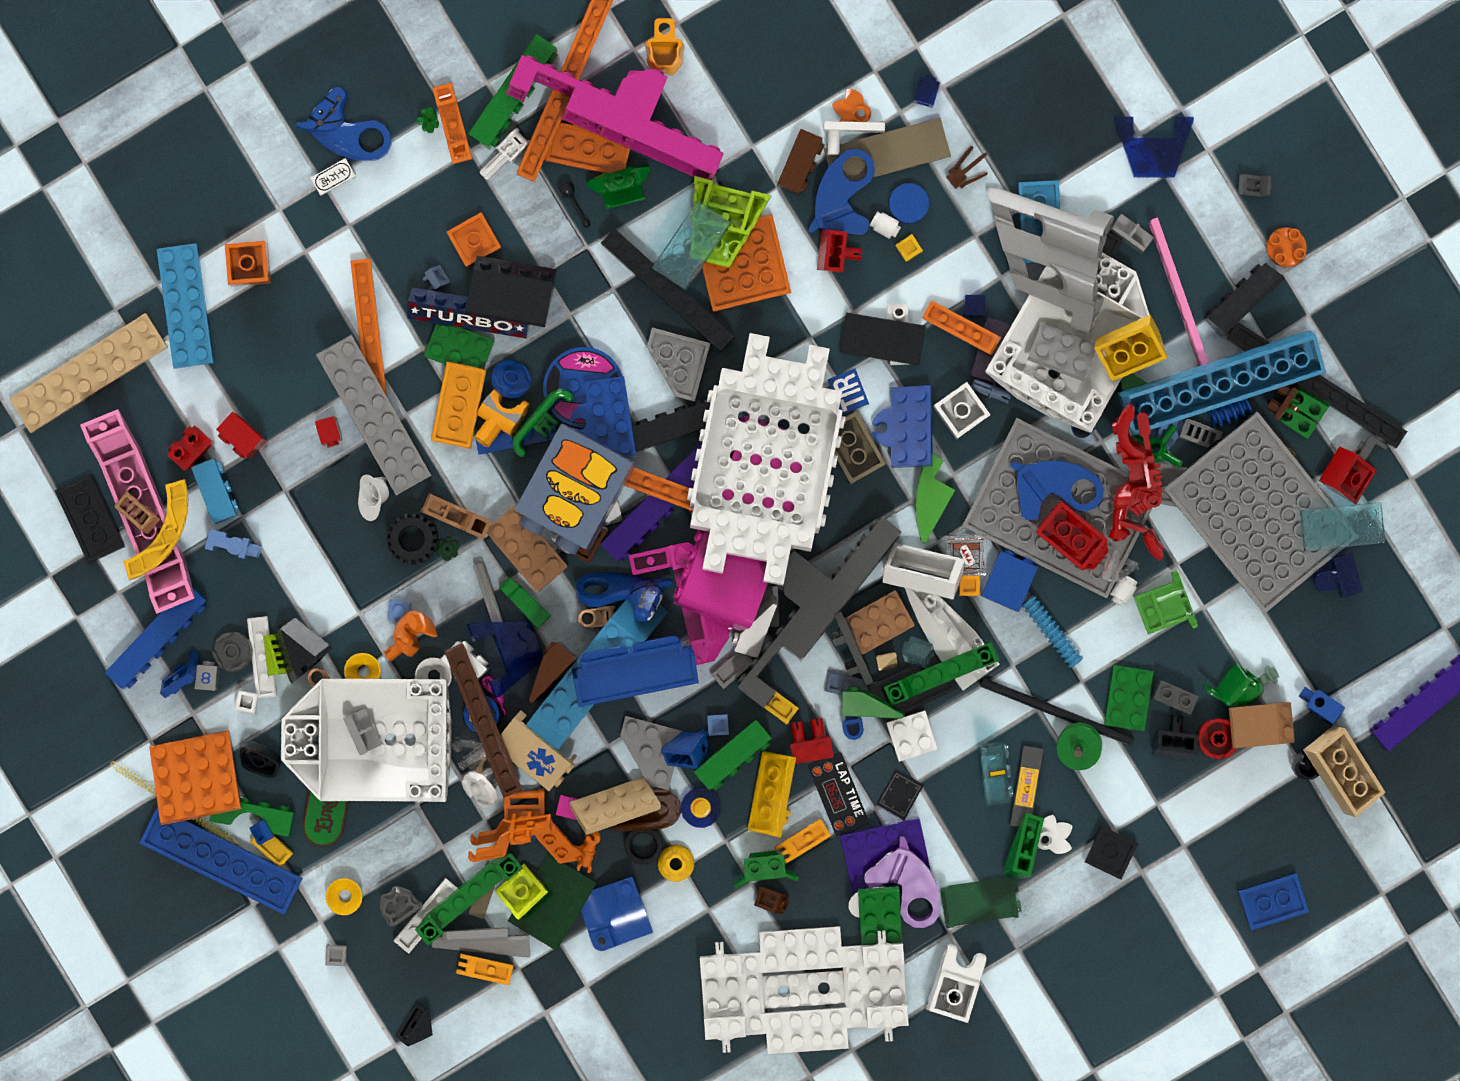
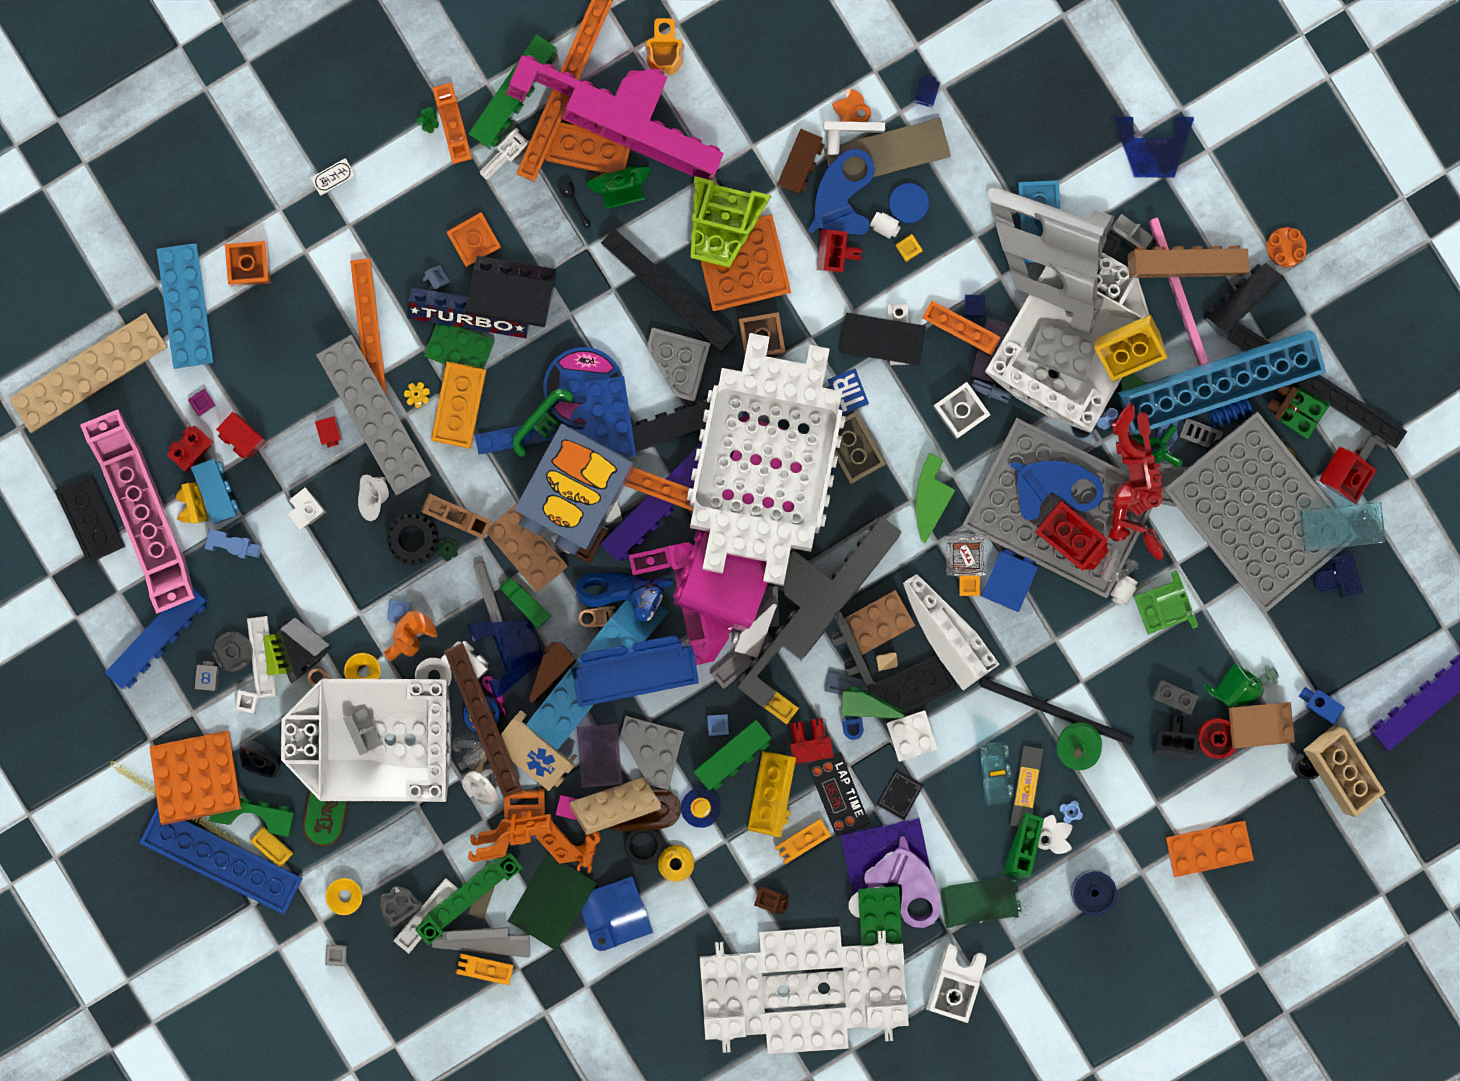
medium nougat slope [114,492,160,534] -> none
yellow tile [123,479,189,580] -> none
blue wing [160,649,199,698] -> none
blue tile [249,820,273,846] -> none
blue animal [296,87,392,161] -> none
black slope [395,1002,433,1047] -> none
light orange connector [474,389,530,448] -> none
blue tile [490,360,531,398] -> none
neon yellow slope [495,864,548,920] -> none
clear light blue plate [652,201,731,290] -> none
blue torso [661,729,710,769] -> none
green piece [734,850,799,889] -> none
blue plate [872,385,933,468] -> none
white piece [881,543,965,599] -> none
green slope [884,642,1000,706] -> none
clear light blue brick [901,636,935,669] -> none
reddish brown plant [946,146,988,189] -> none
dark azure piece [1021,595,1083,668] -> none
black plate [1084,826,1139,880] -> none
green plate [1104,665,1154,731] -> none
dark grey bracket [1238,174,1272,197] -> none
blue plate [1238,873,1309,930] -> none
none -> yellow tile [175,482,208,524]
none -> magenta tile [188,389,216,417]
none -> white brick [288,488,326,530]
none -> yellow plant [404,382,430,408]
none -> clear purple brick [577,723,623,788]
none -> medium nougat brick [739,312,786,357]
none -> light blue plate [1060,801,1083,823]
none -> dark blue wheel [1070,870,1118,916]
none -> light blue plate [1096,407,1118,430]
none -> medium nougat brick [1127,245,1250,278]
none -> orange plate [1165,820,1254,877]

